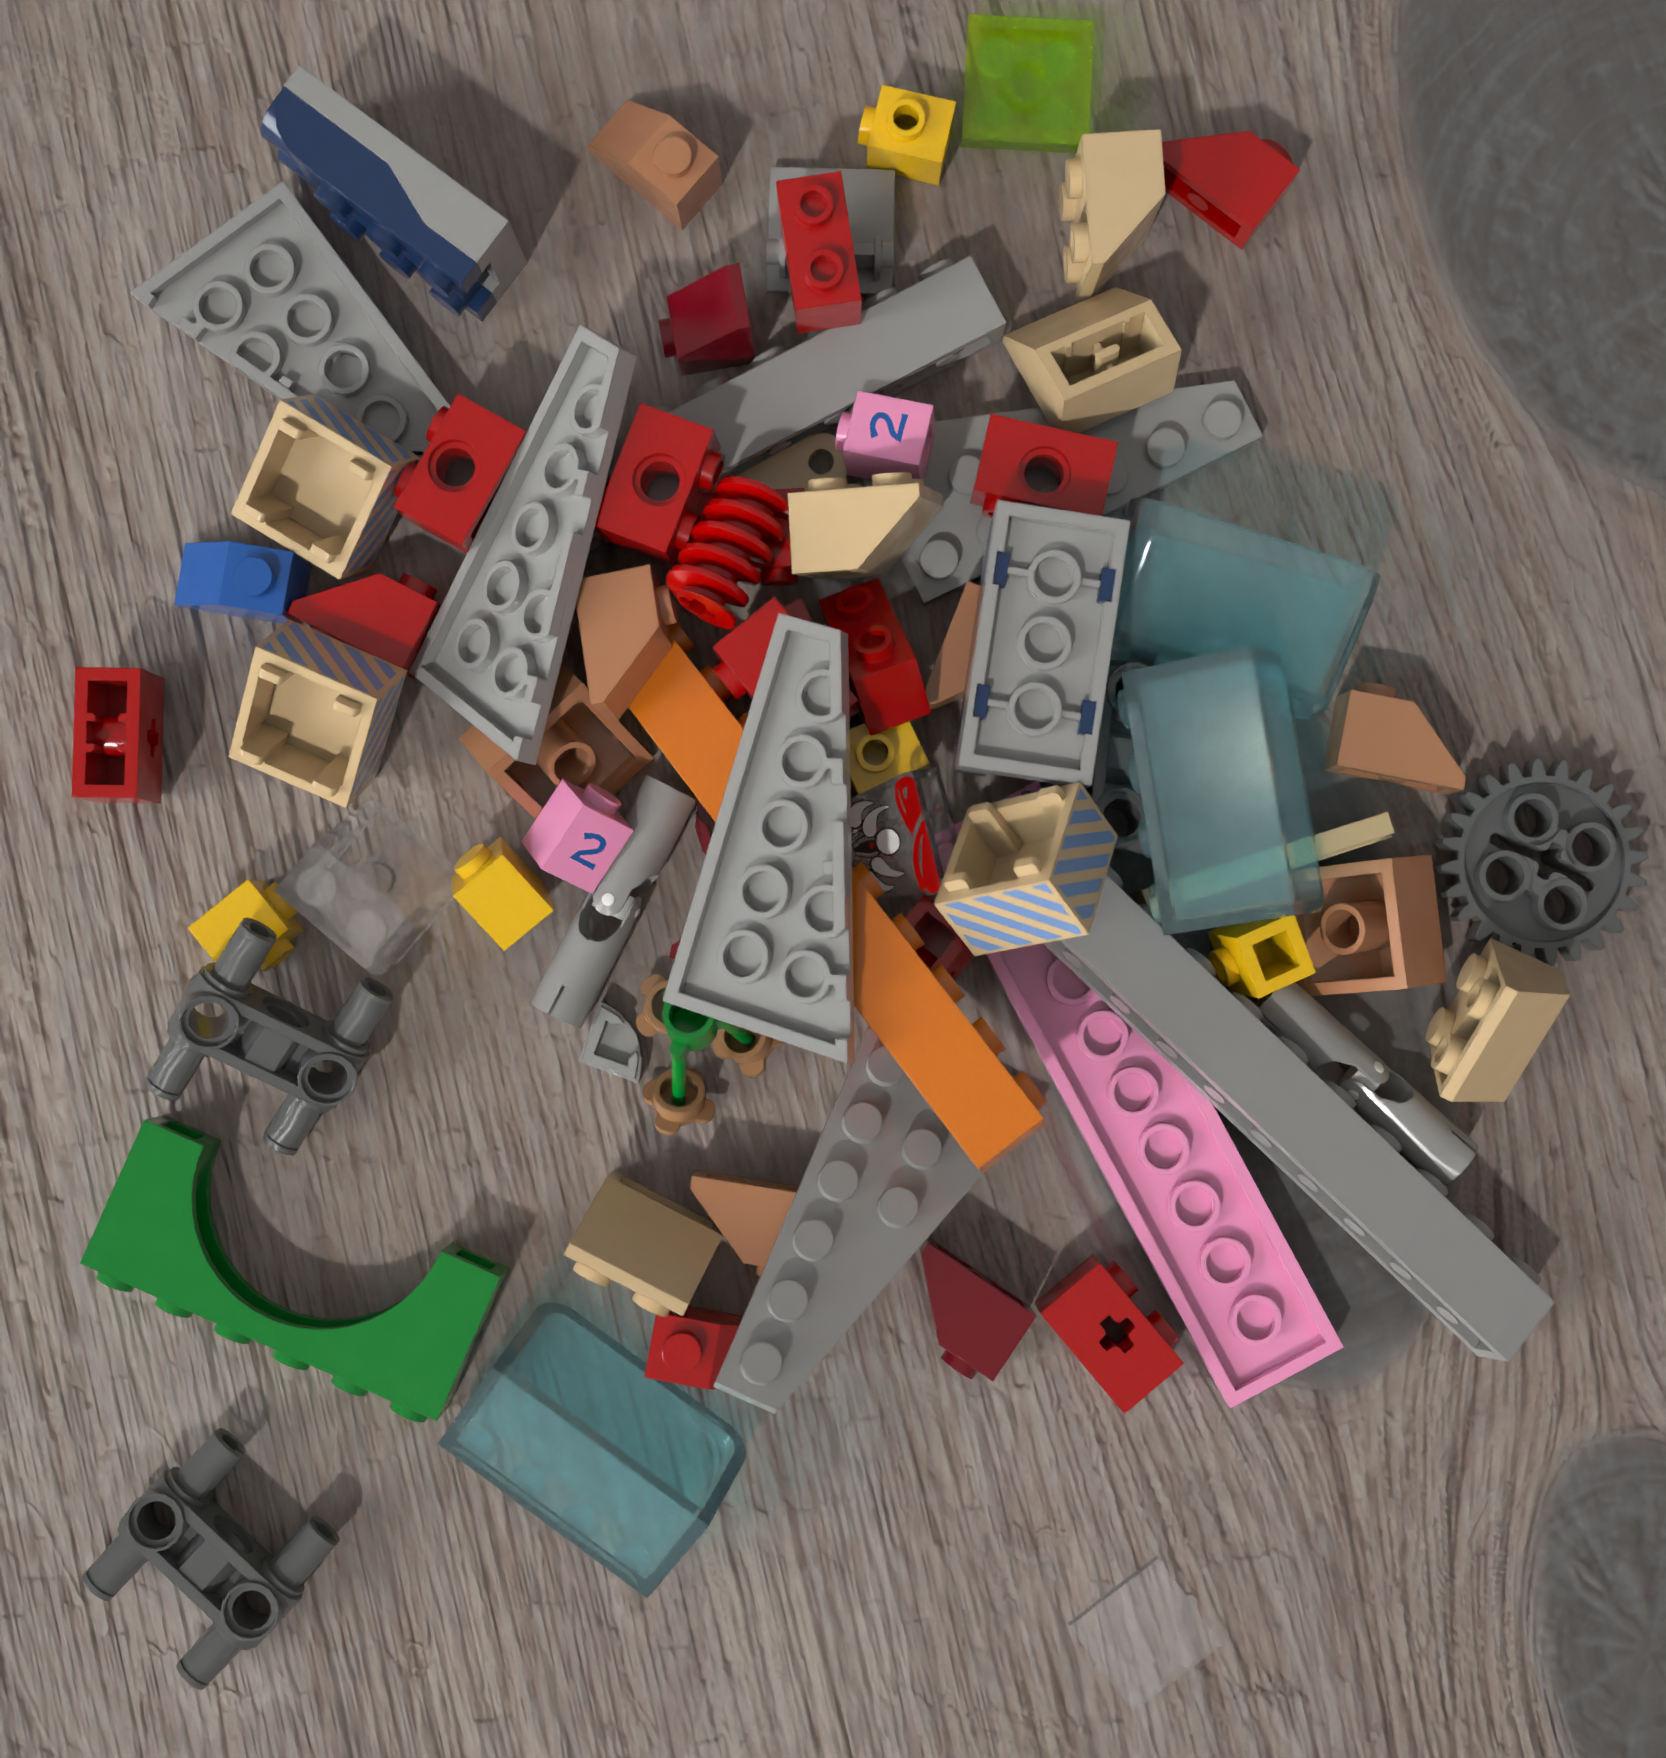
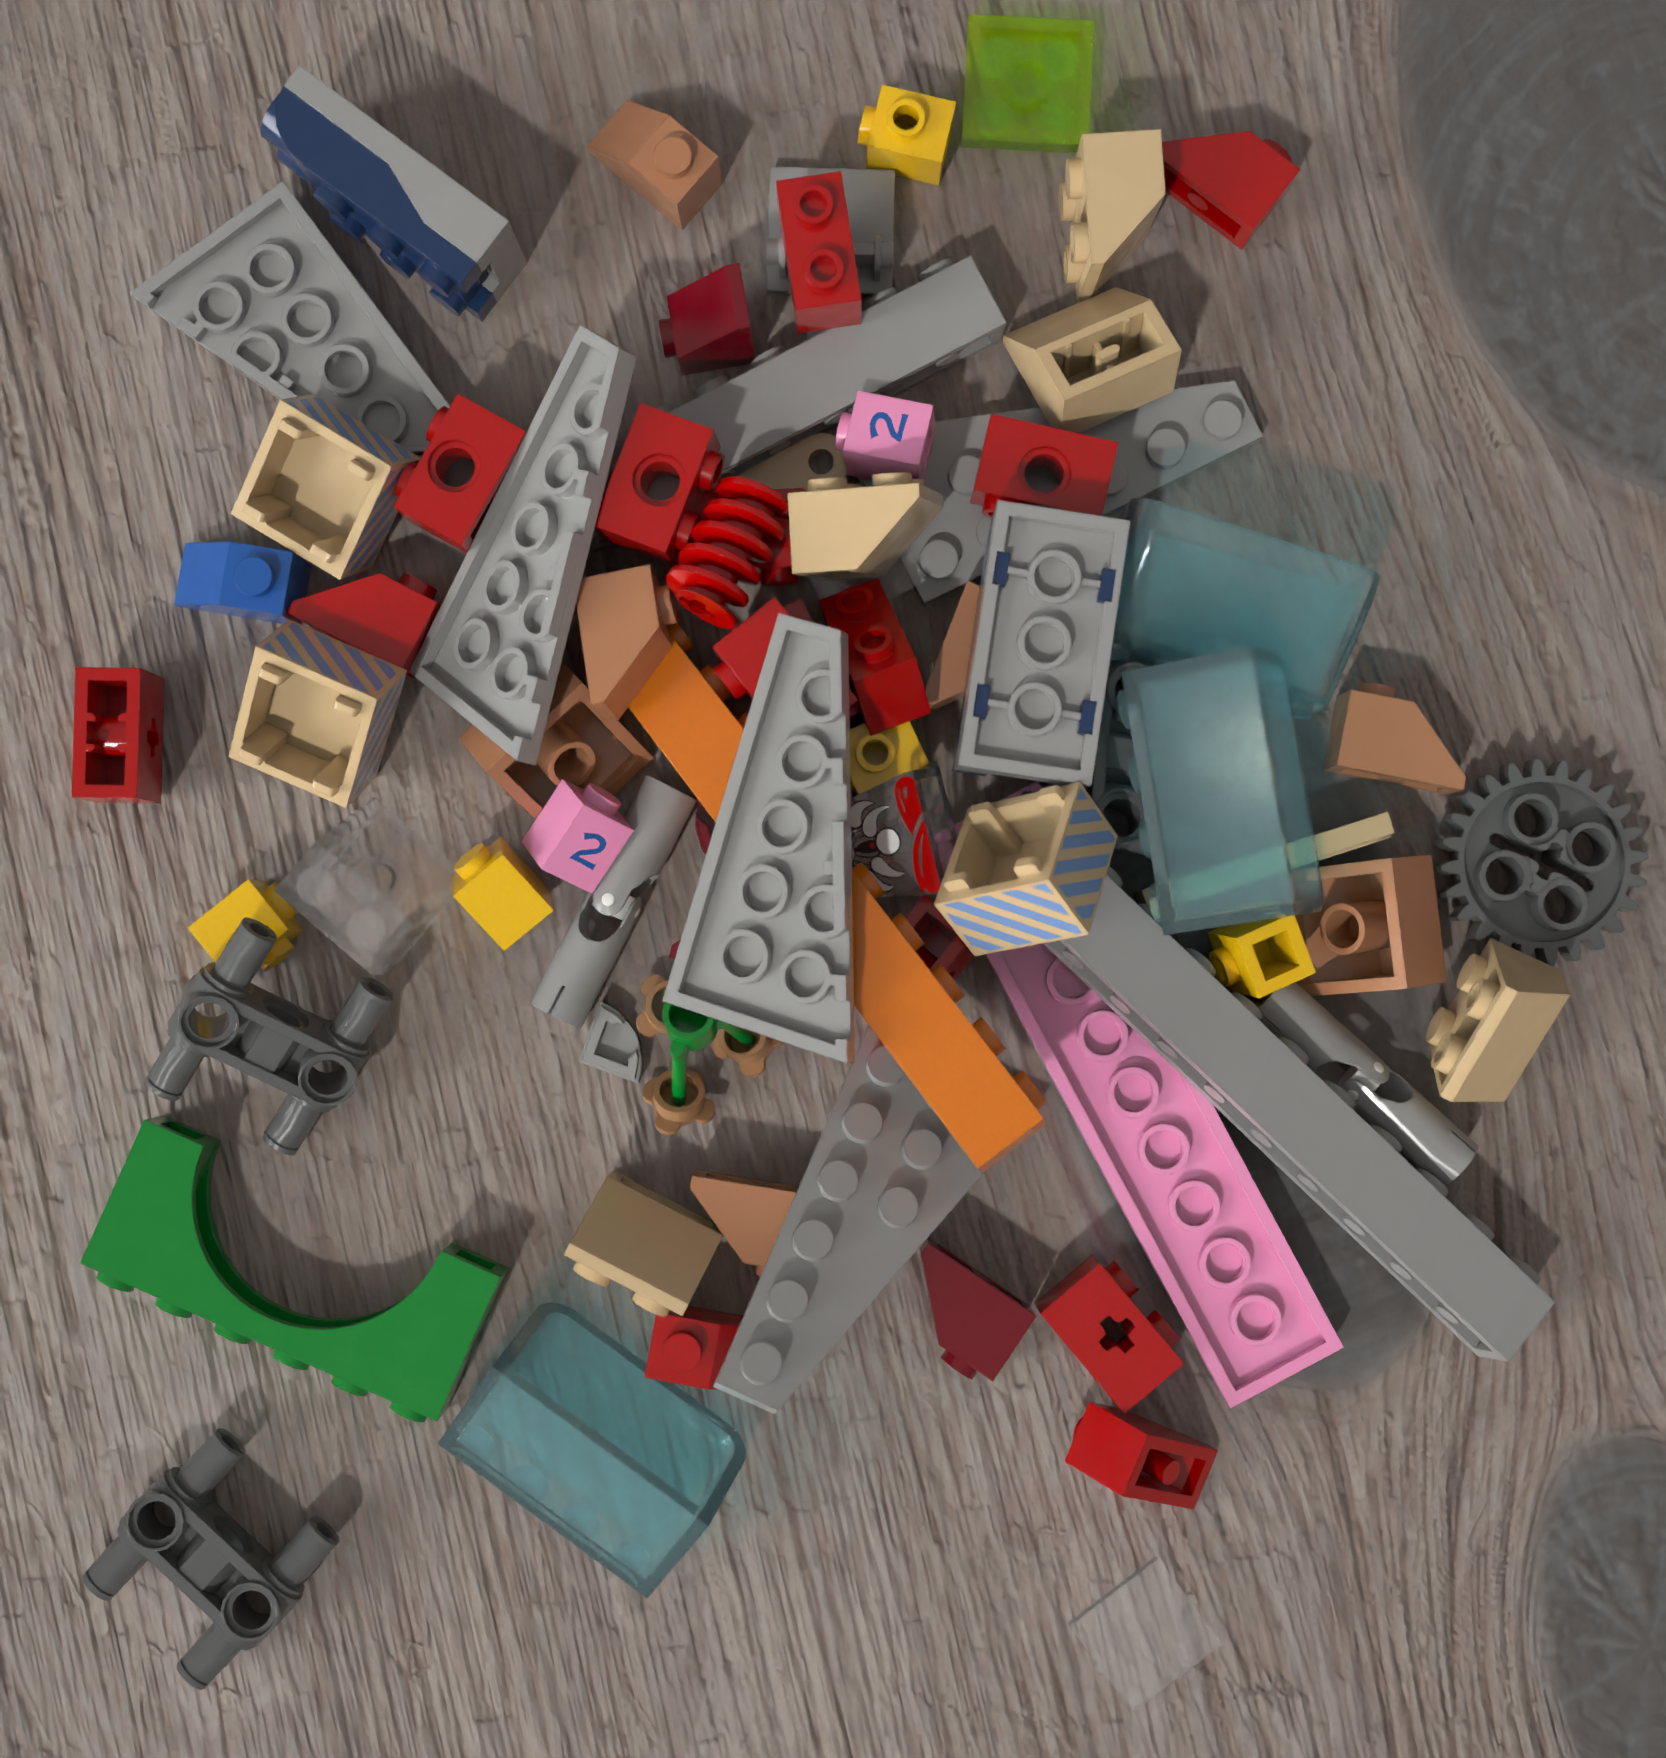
none -> red slope [1064,1401,1218,1509]

